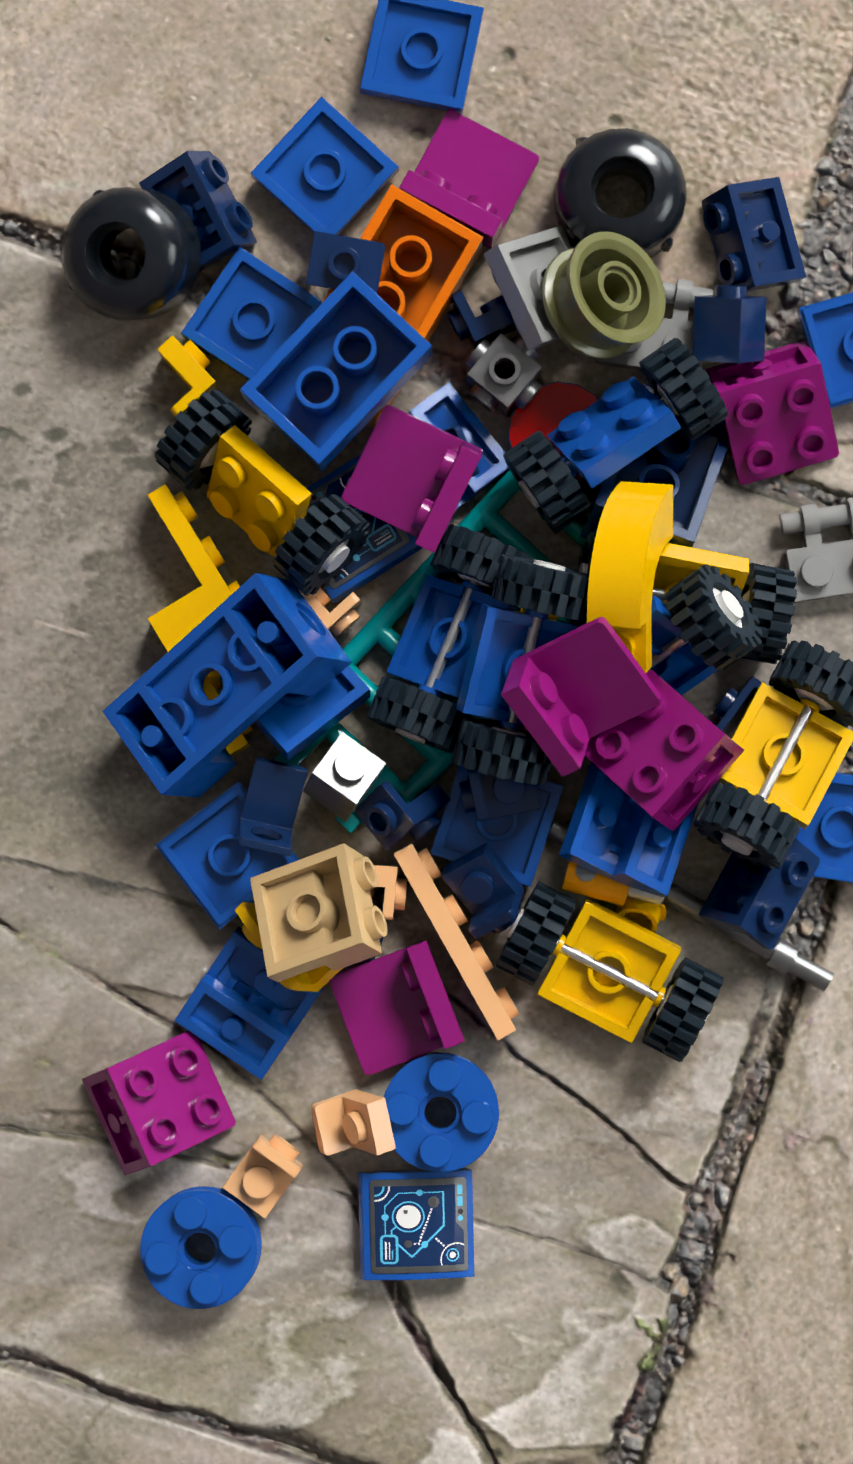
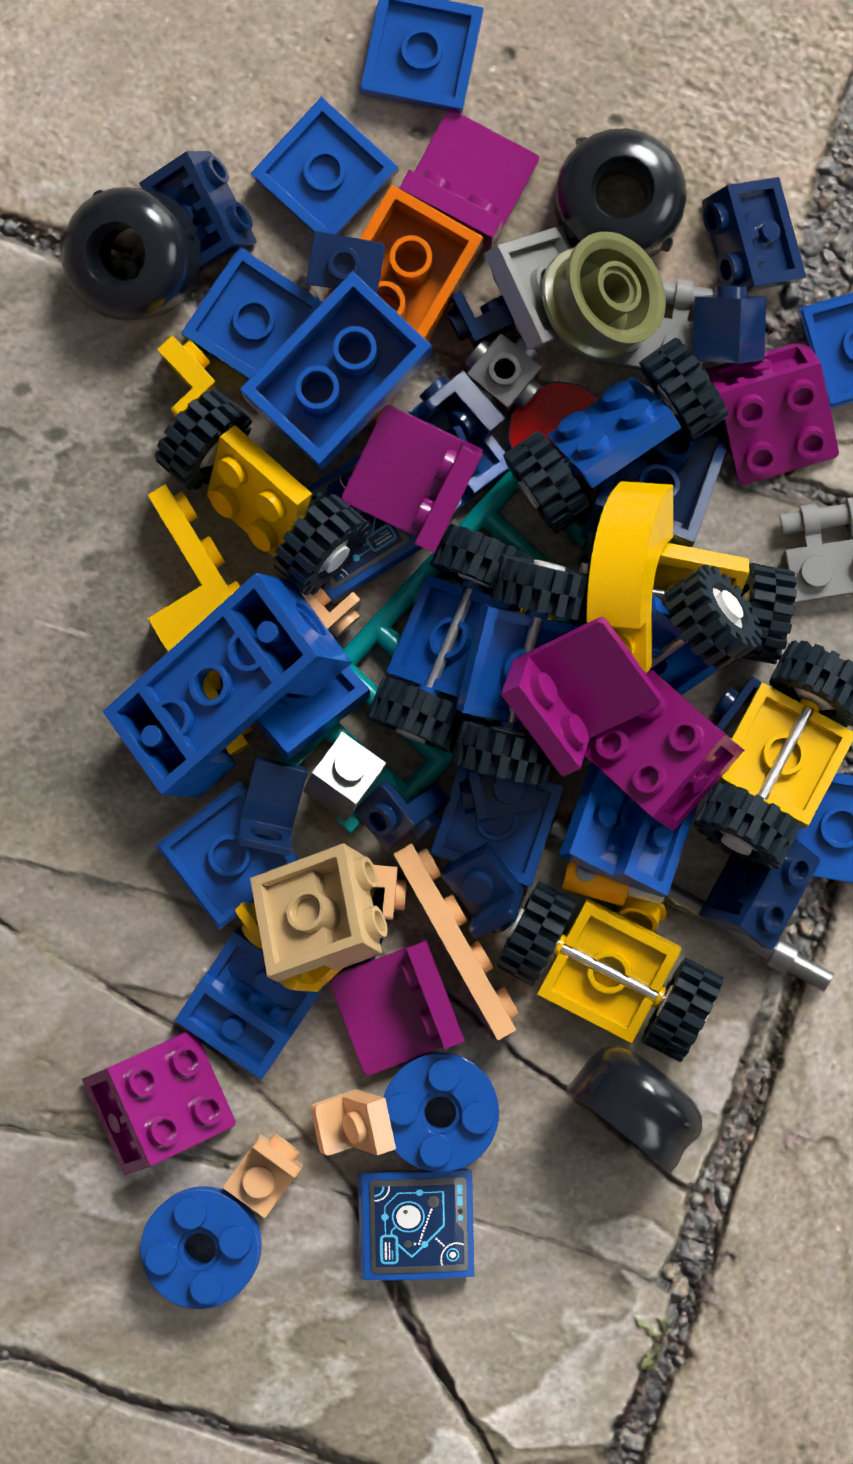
none -> dark blue bracket [415,371,505,447]
none -> black piece [565,1046,702,1174]

